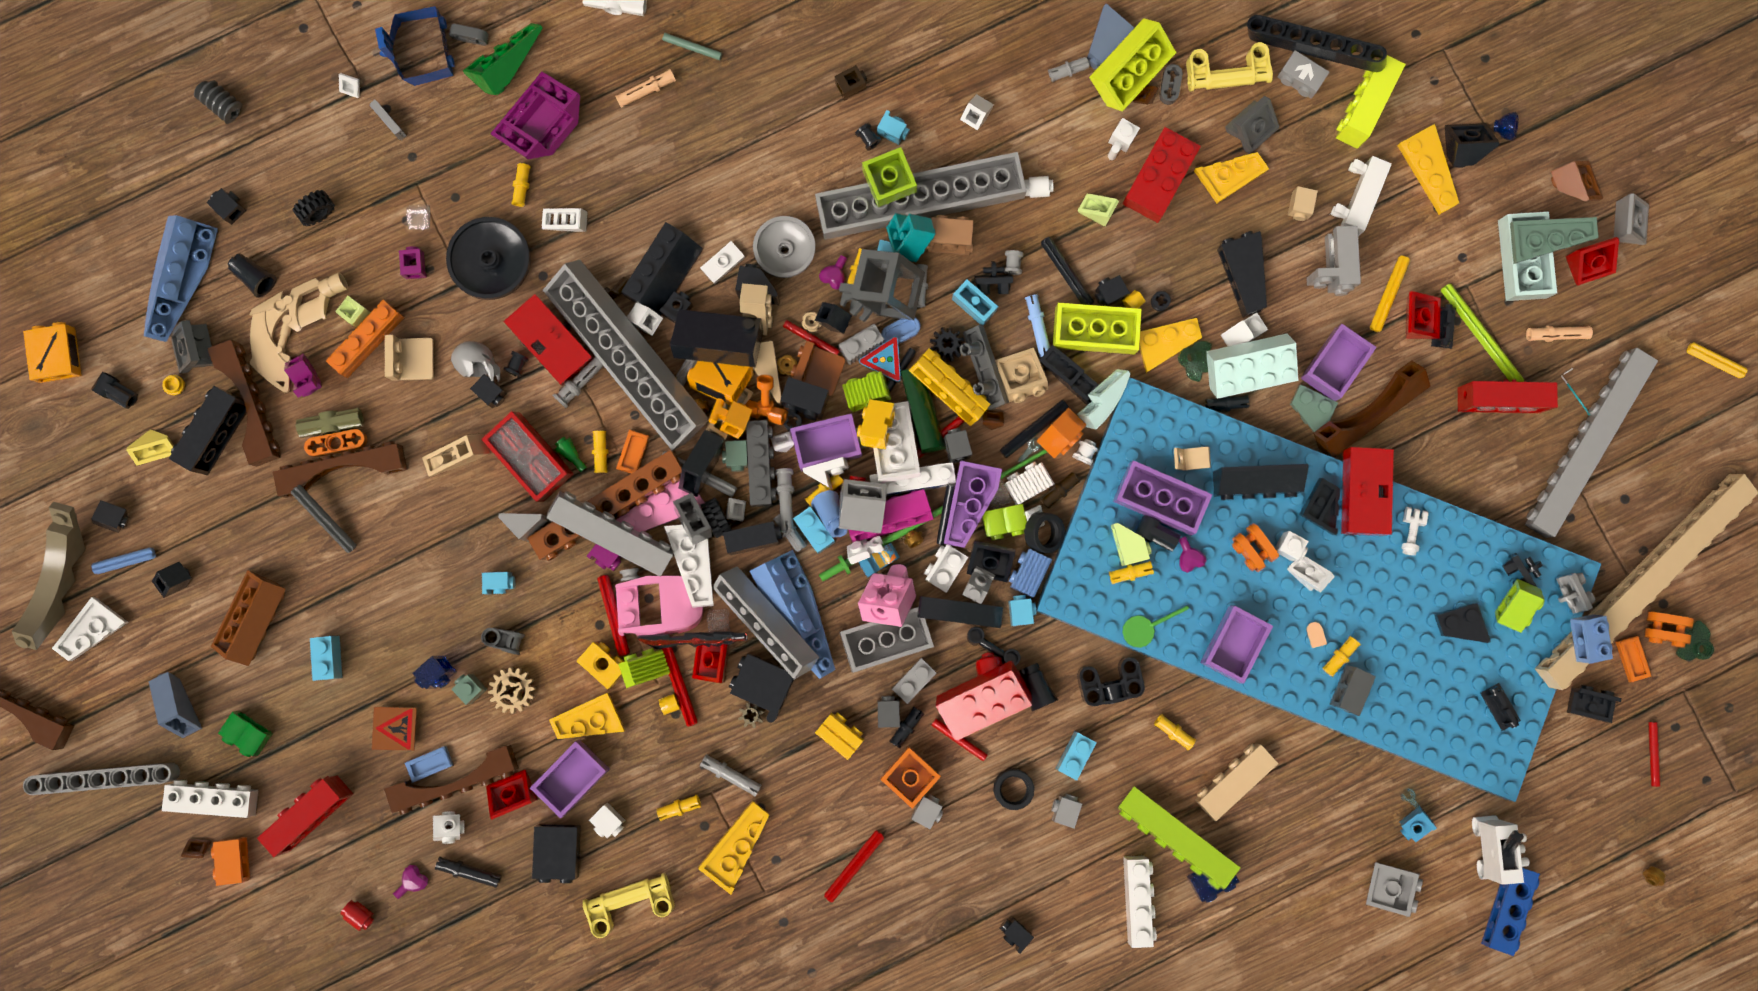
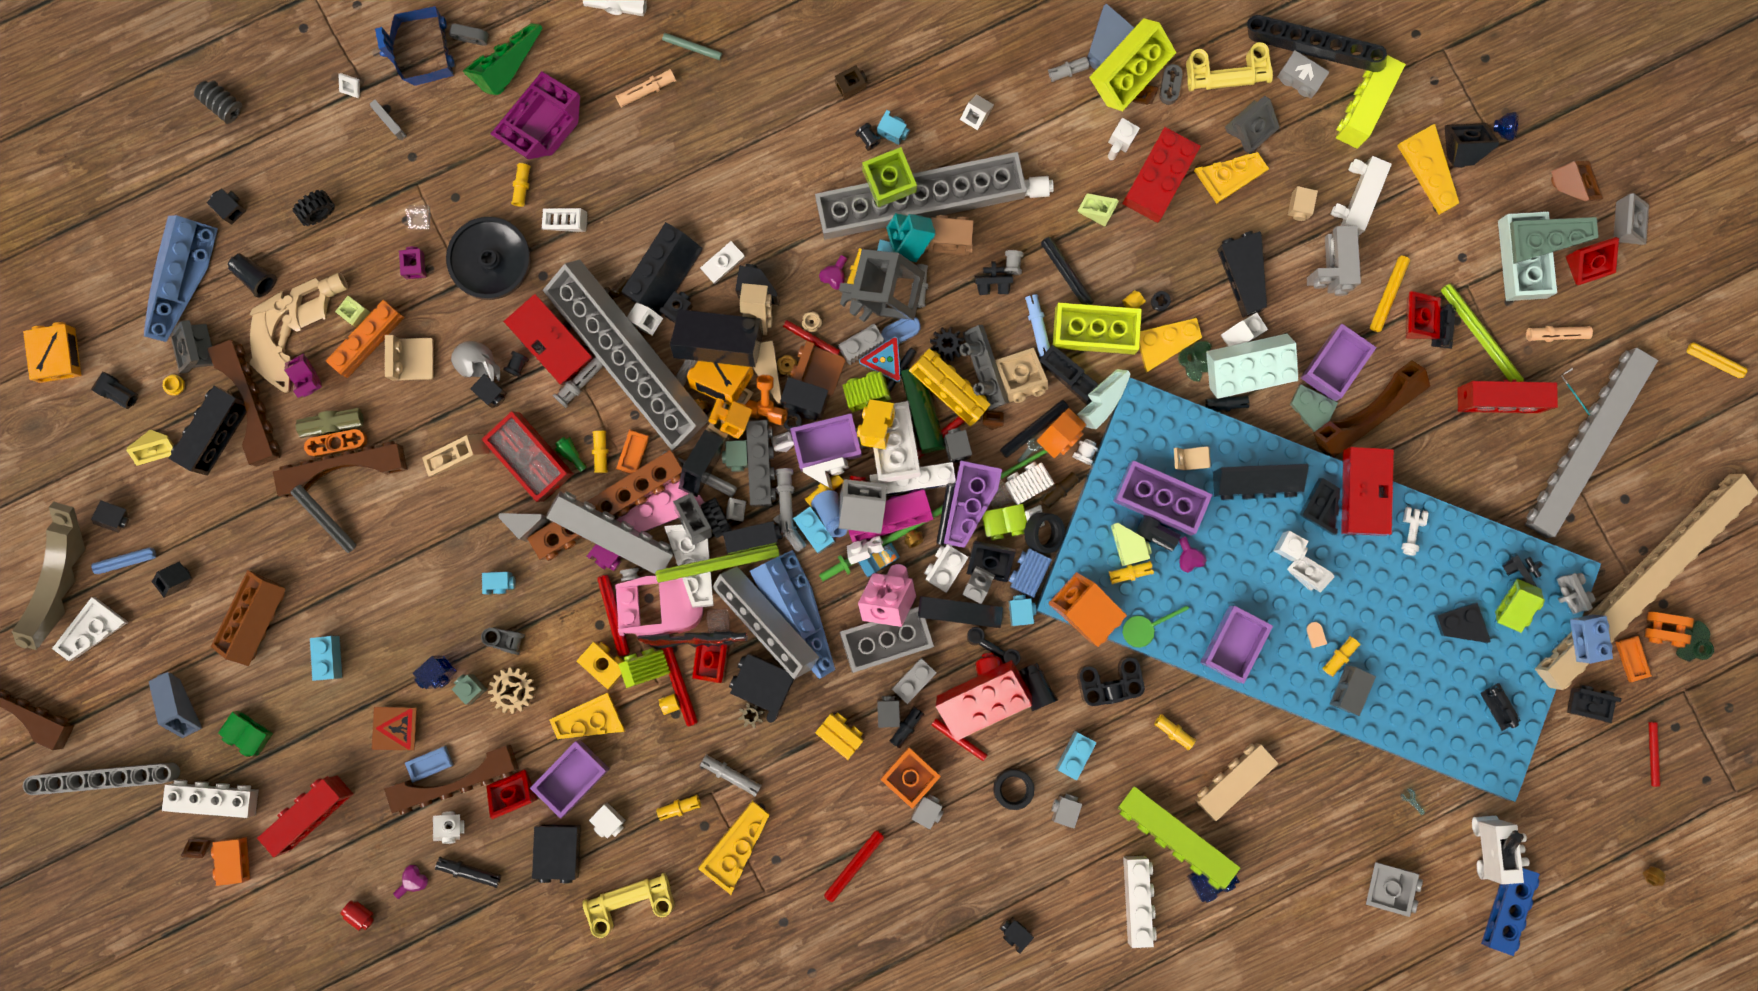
light grey dish [753,216,815,278] -> none
black brick [814,302,852,334] -> none
medium azure brick [952,279,998,326] -> none
black brick [1095,275,1130,306] -> none
orange brick [1232,523,1279,572] -> none
dark azure brick [1399,806,1437,842] -> none
none -> lime axle [655,545,779,583]
none -> orange slope [1048,572,1127,647]

